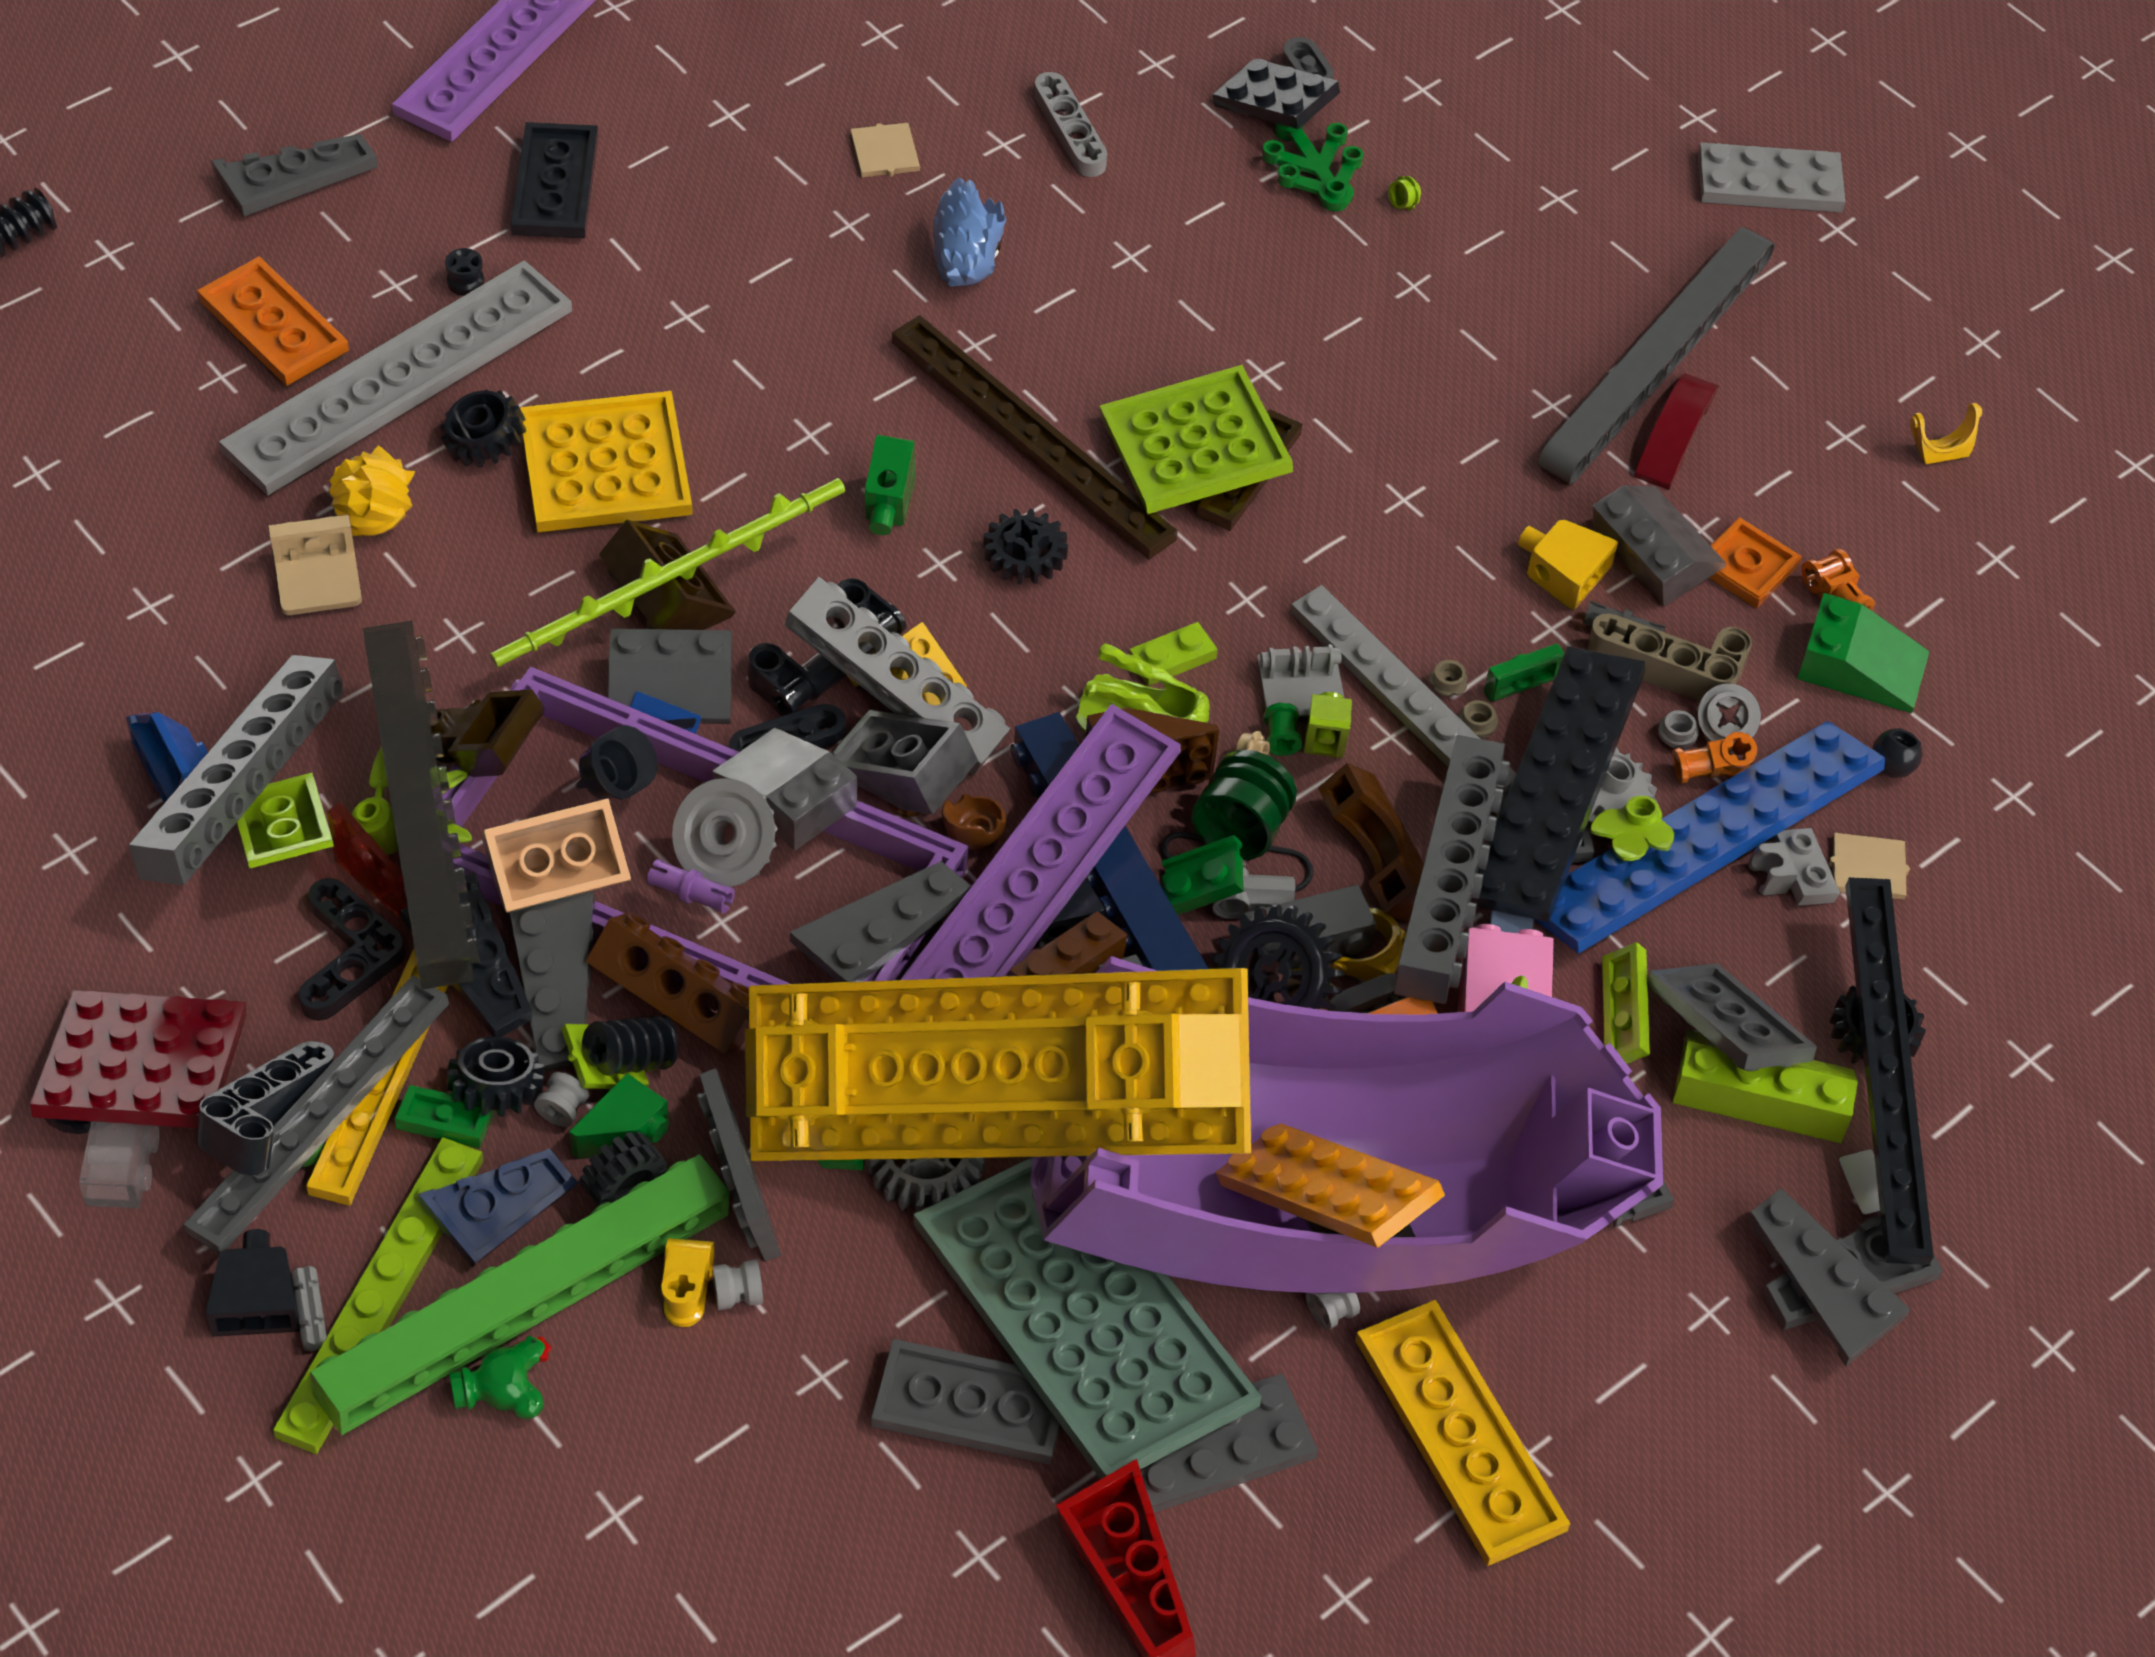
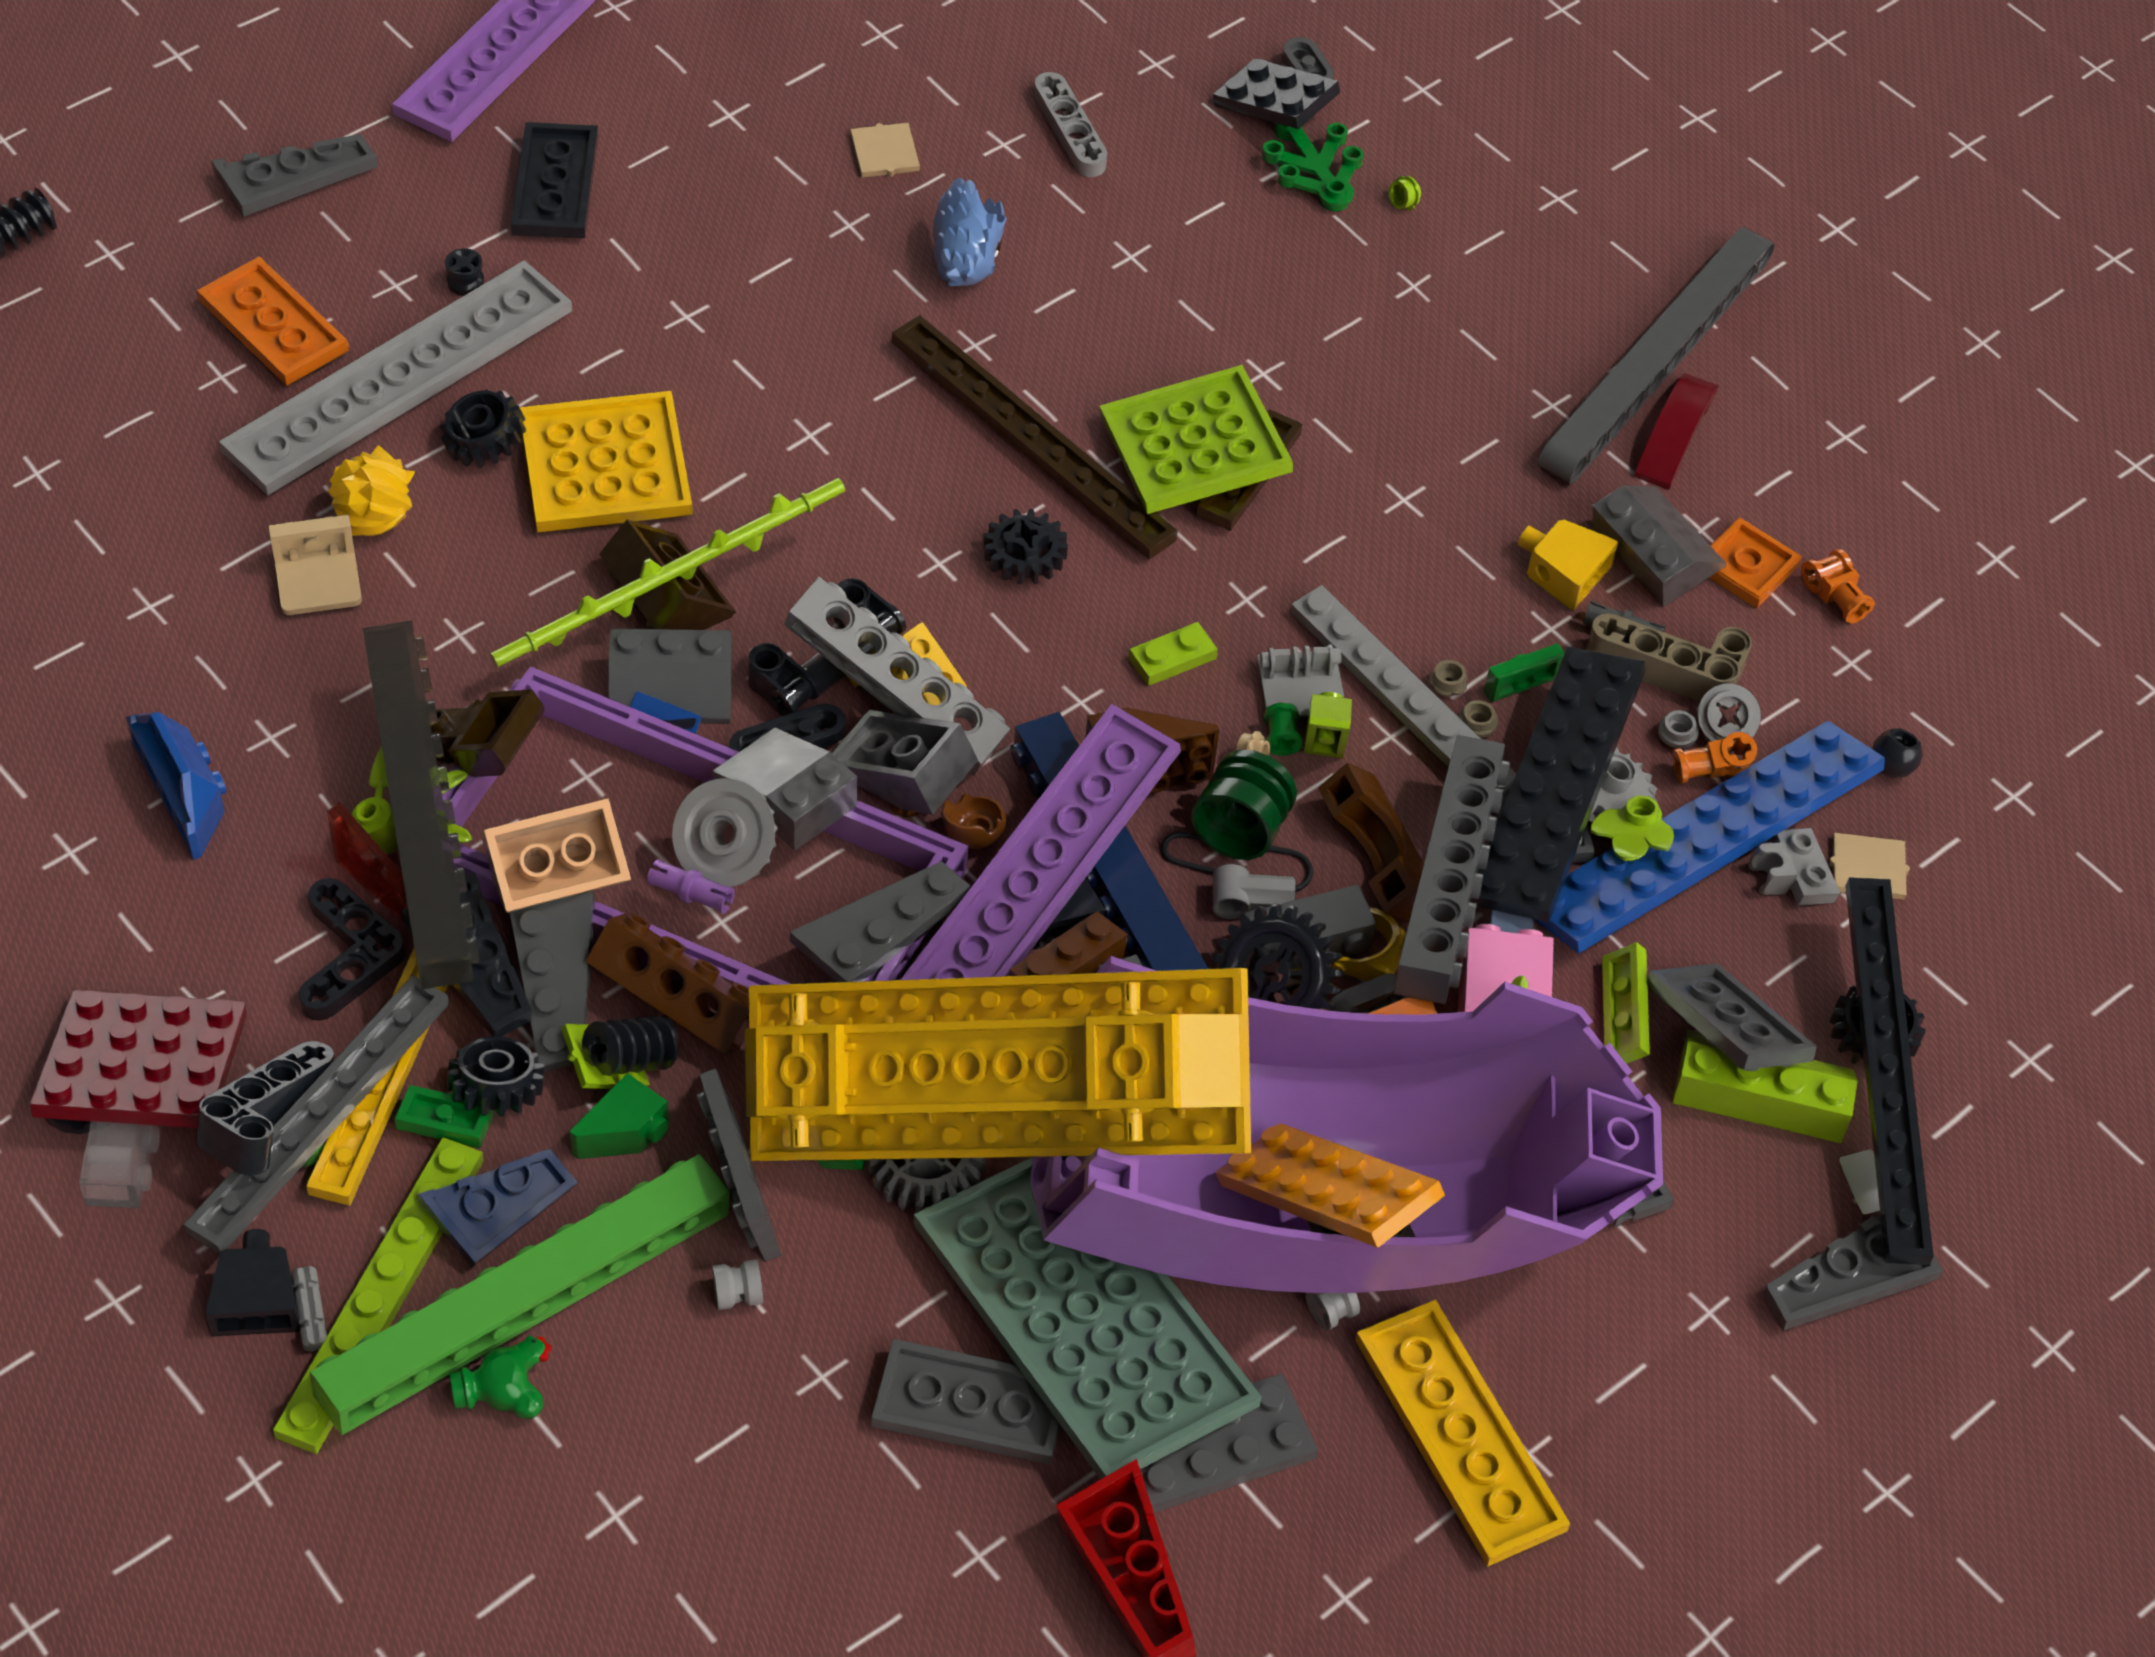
dark grey brick [129,655,344,885] -> none
lime slope [237,773,334,869] -> none
light grey wheel [534,1072,589,1127] -> none
black piece [575,725,658,800] -> none
black tyre [580,1132,667,1206] -> none
yellow piece [661,1238,714,1327] -> none
green torso [865,435,916,535] -> none
lime hair [1076,643,1210,733] -> none
green plate [1162,835,1244,915] -> none
light grey plate [1698,142,1846,213] -> none
dark grey wing [1747,1188,1910,1367] -> none
green slope [1797,593,1930,713] -> none
yellow helmet [1909,403,1982,464] -> none

